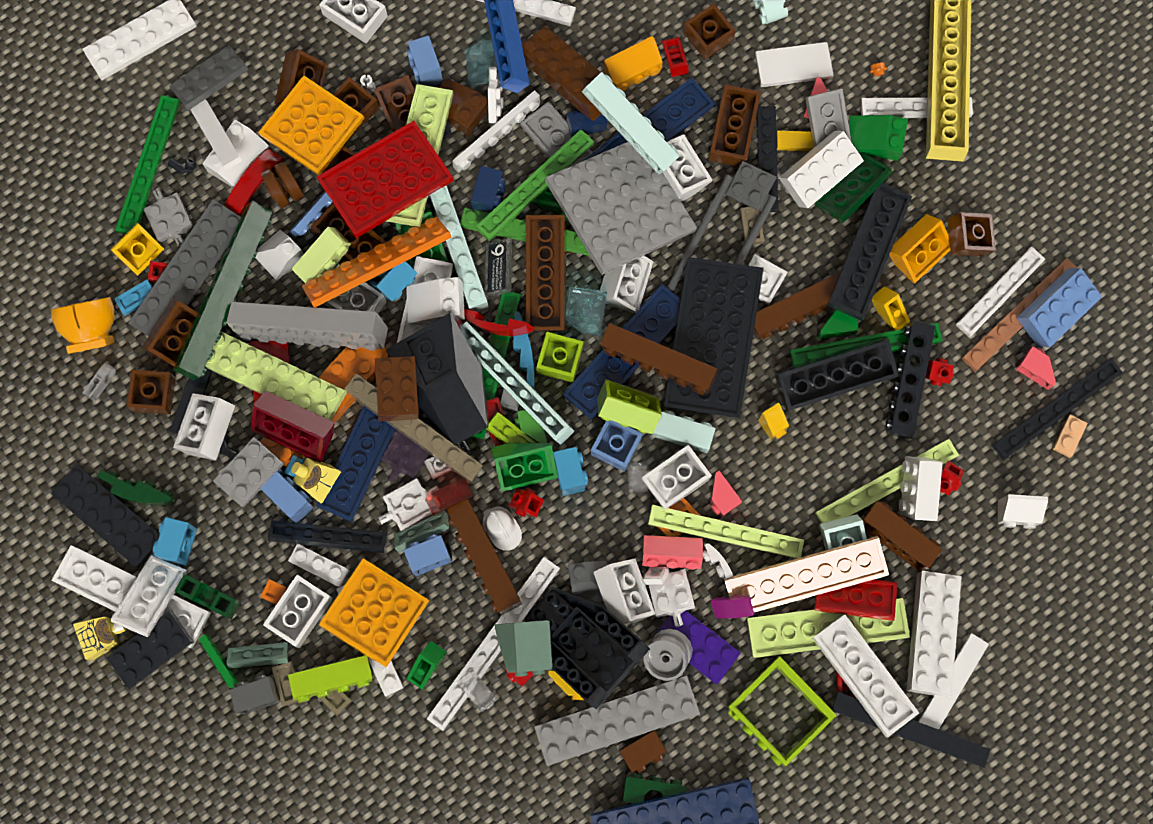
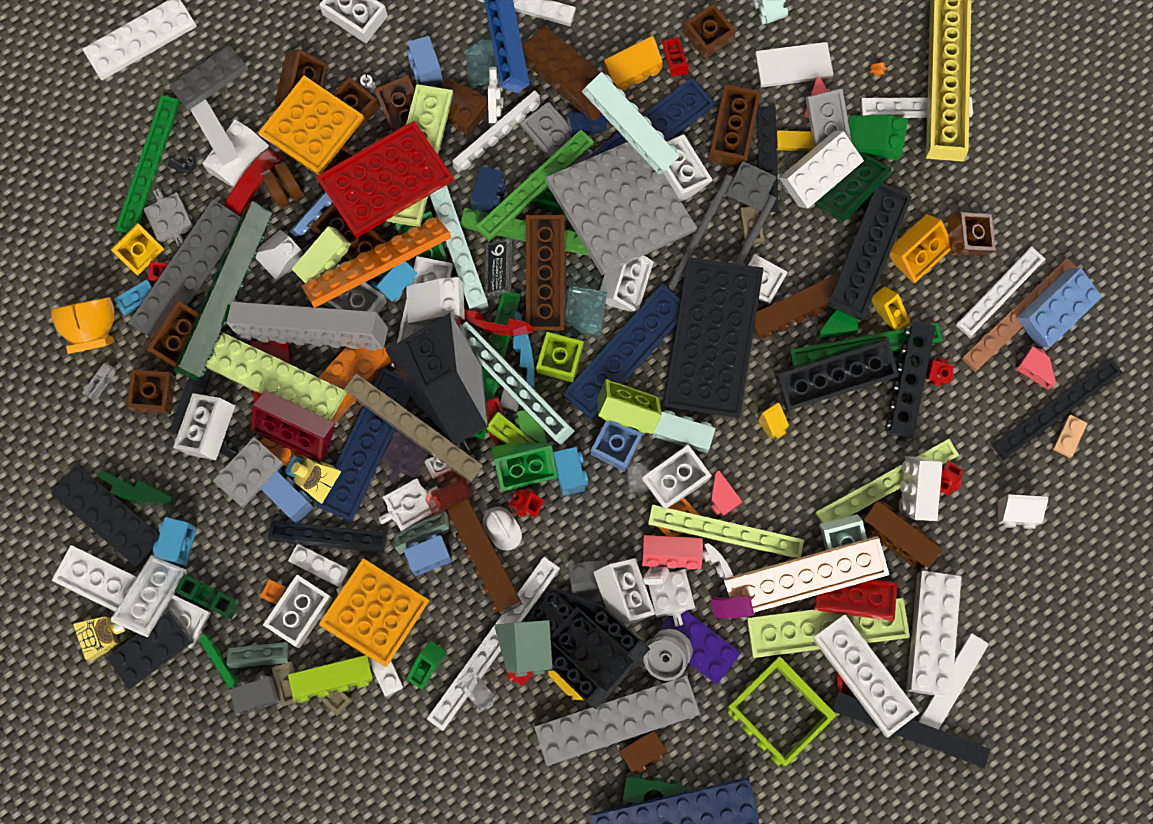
reddish brown brick [375,356,419,422] -> none
reddish brown brick [600,323,718,395] -> none

